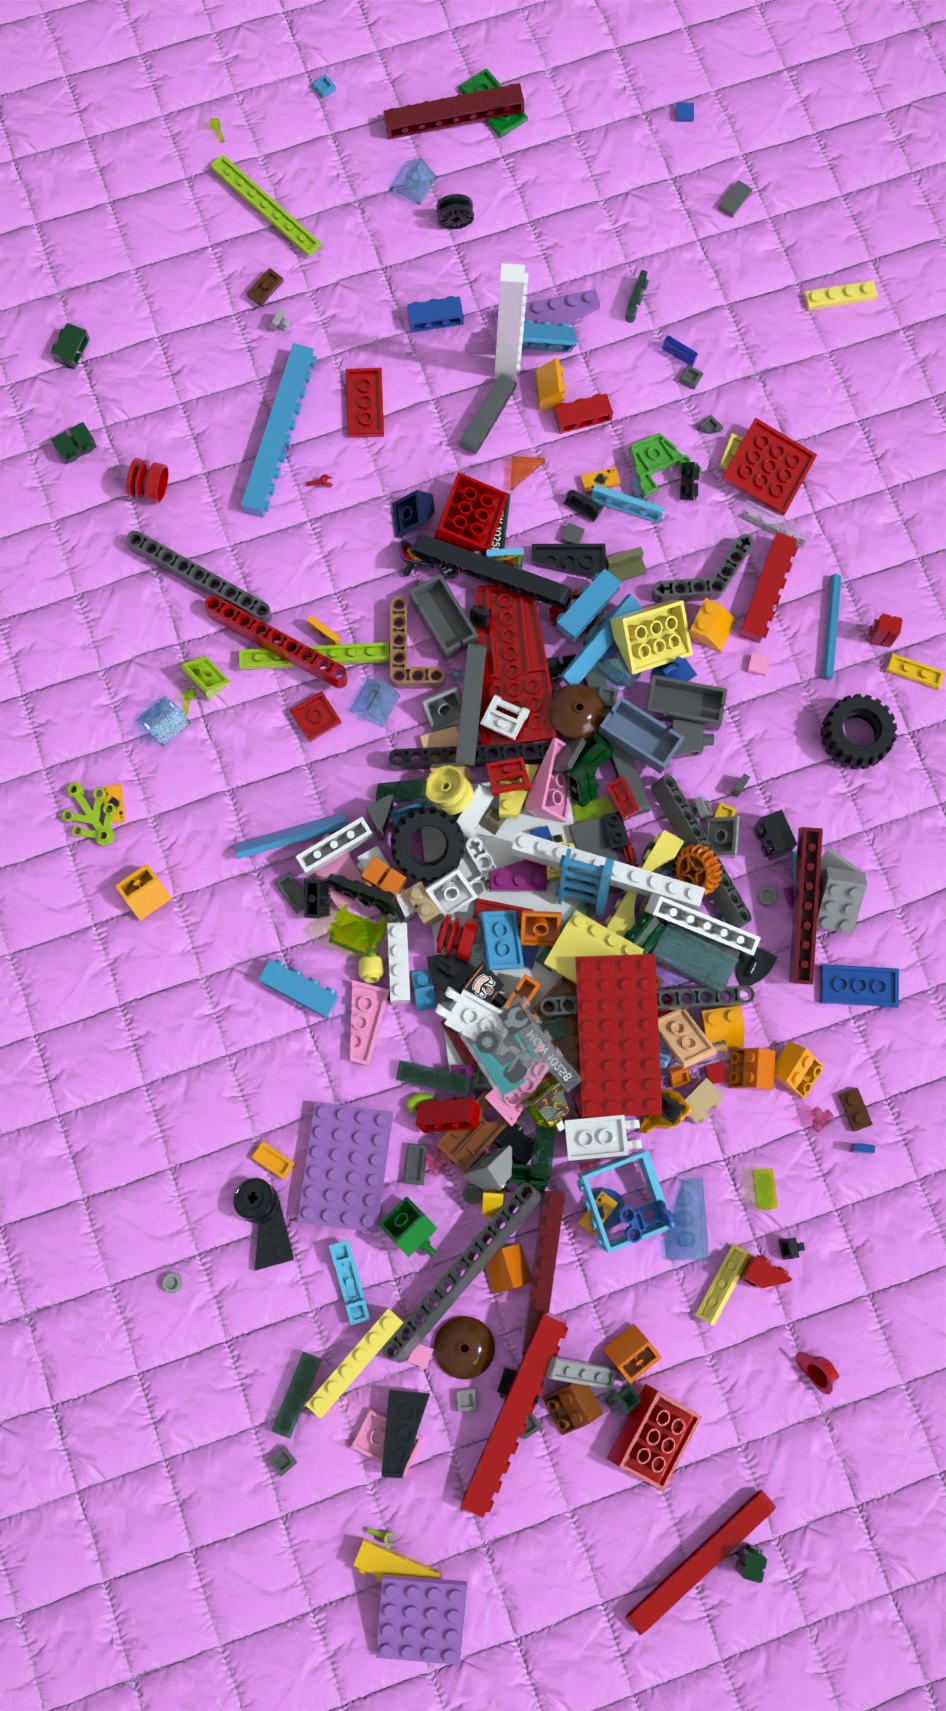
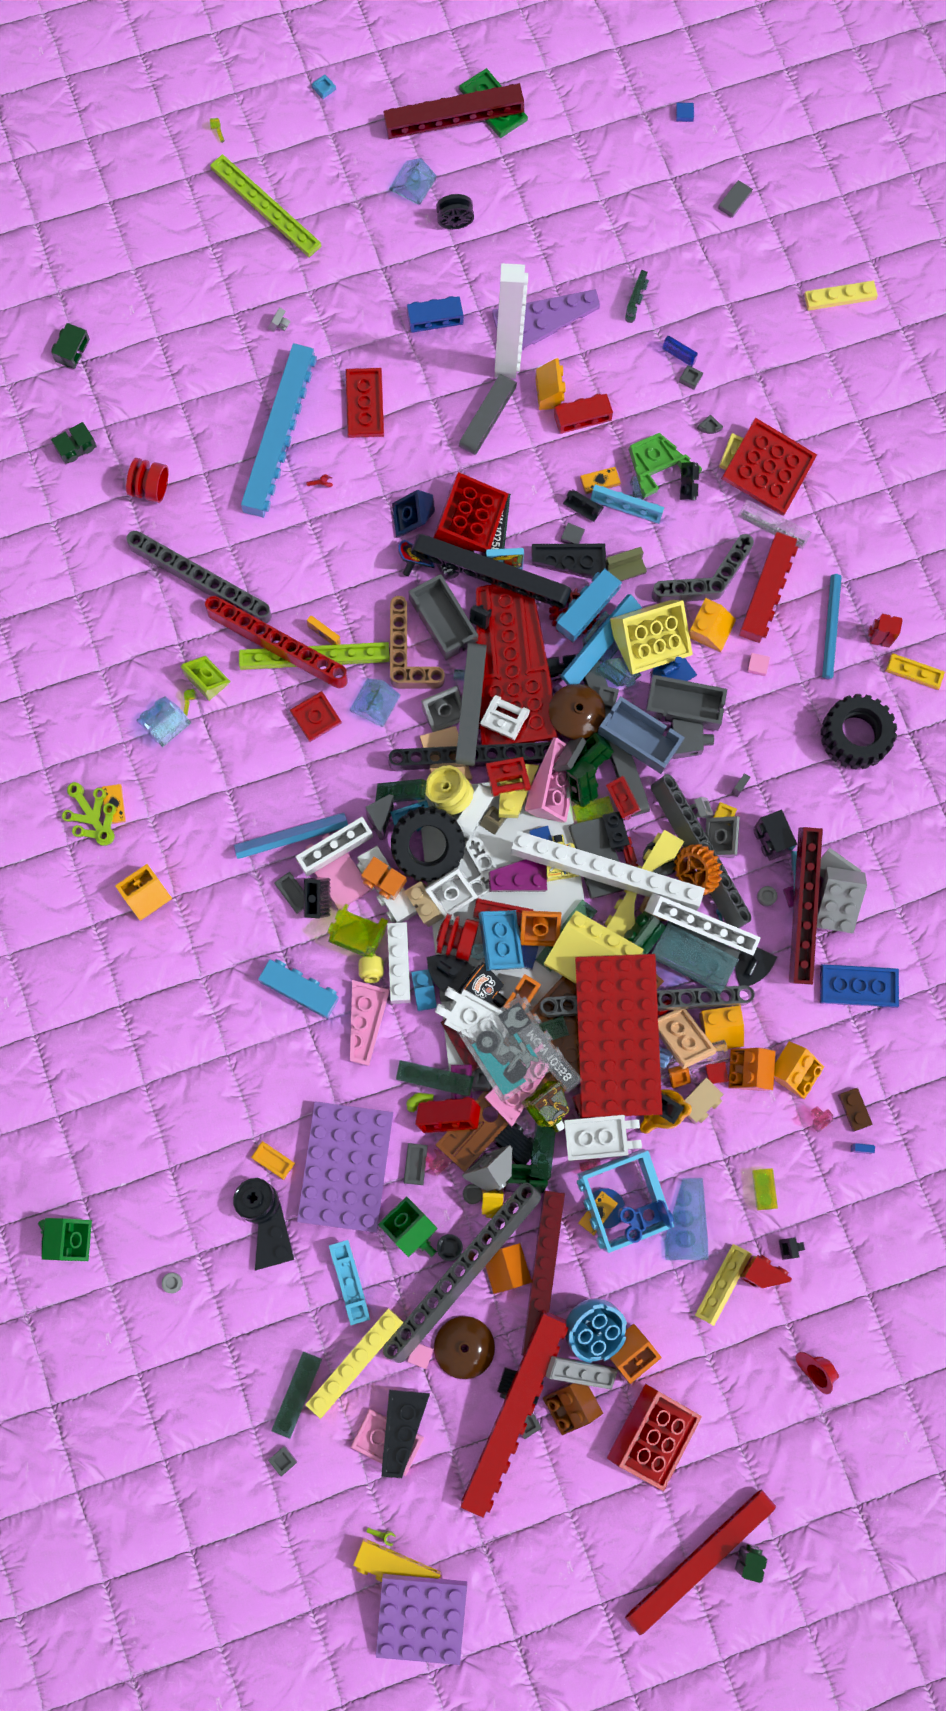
reddish brown plate [247,268,284,306] -> none
black wing [327,873,405,923] -> none
light grey tile [455,1388,478,1412] -> none
clear orange tile [510,456,545,490] -> none
dark azure slope [522,320,577,353] -> none
dark azure fence [555,848,614,915] -> none
brick [604,1384,641,1416] -> none
none -> green piece [38,1218,92,1261]
none -> black wheel [437,1234,463,1261]
none -> dark azure cylinder [565,1298,627,1363]

